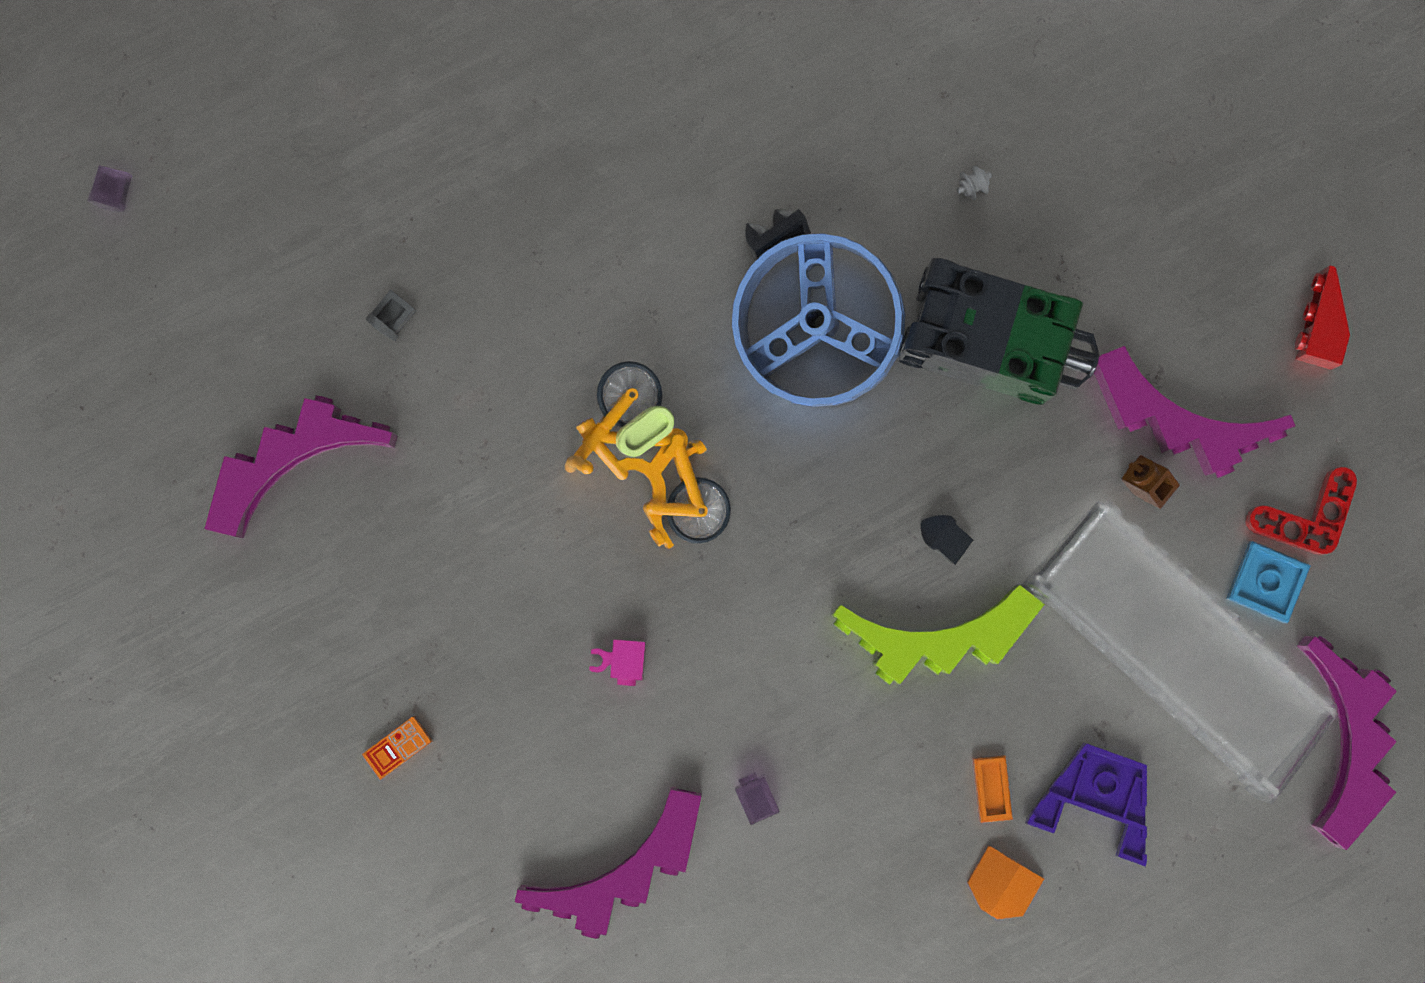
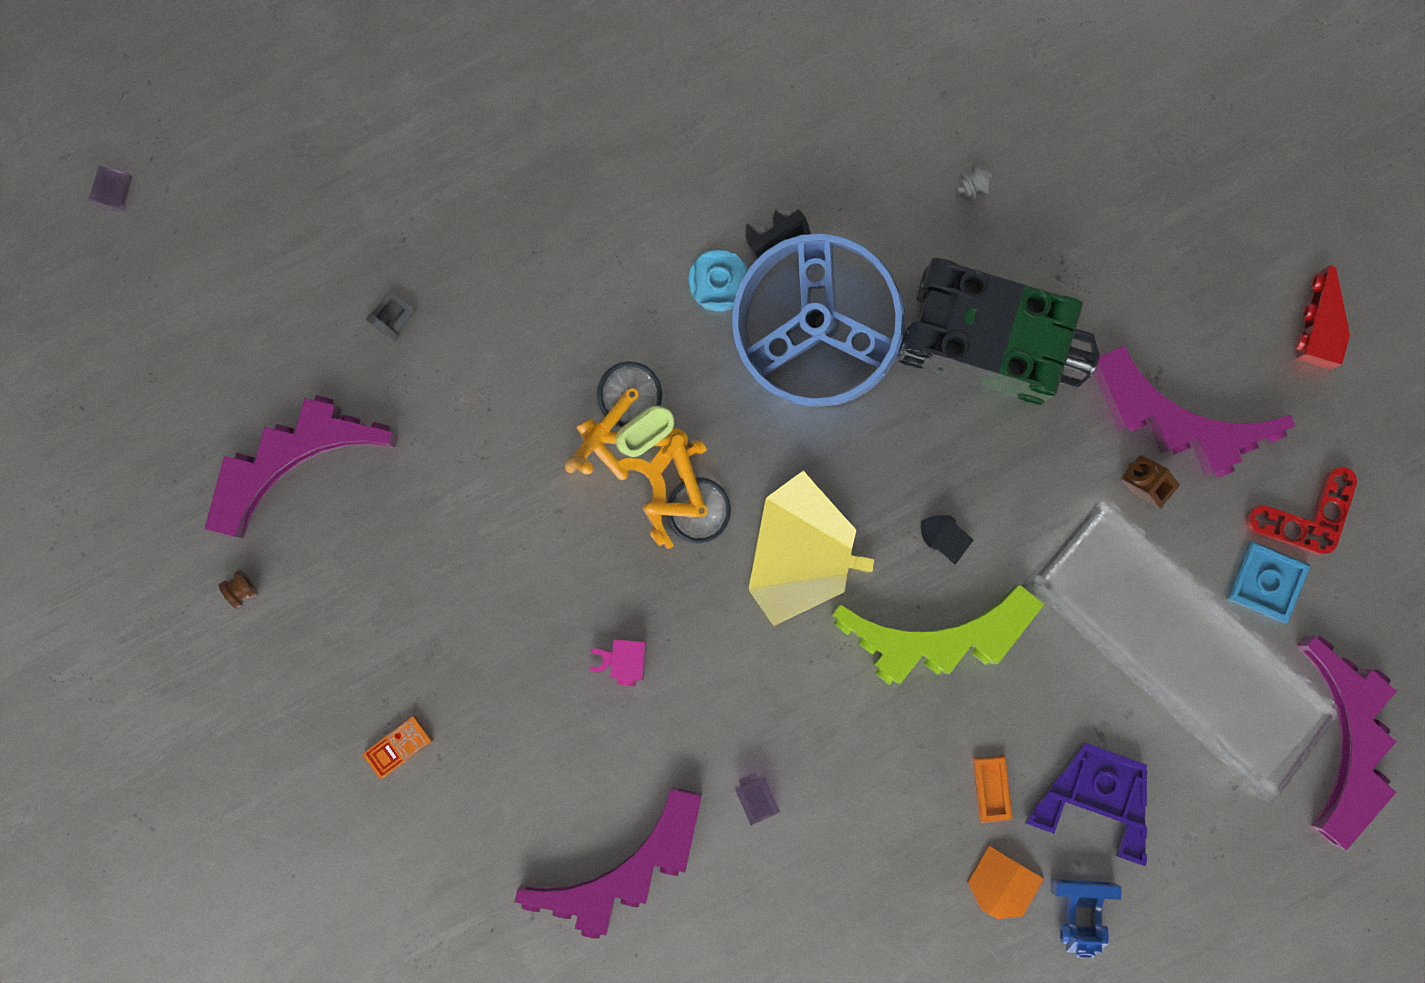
none -> reddish brown wheel [218,570,259,609]
none -> medium azure tile [688,249,748,312]
none -> light yellow panel [748,471,875,627]
none -> blue tile [1050,879,1122,958]

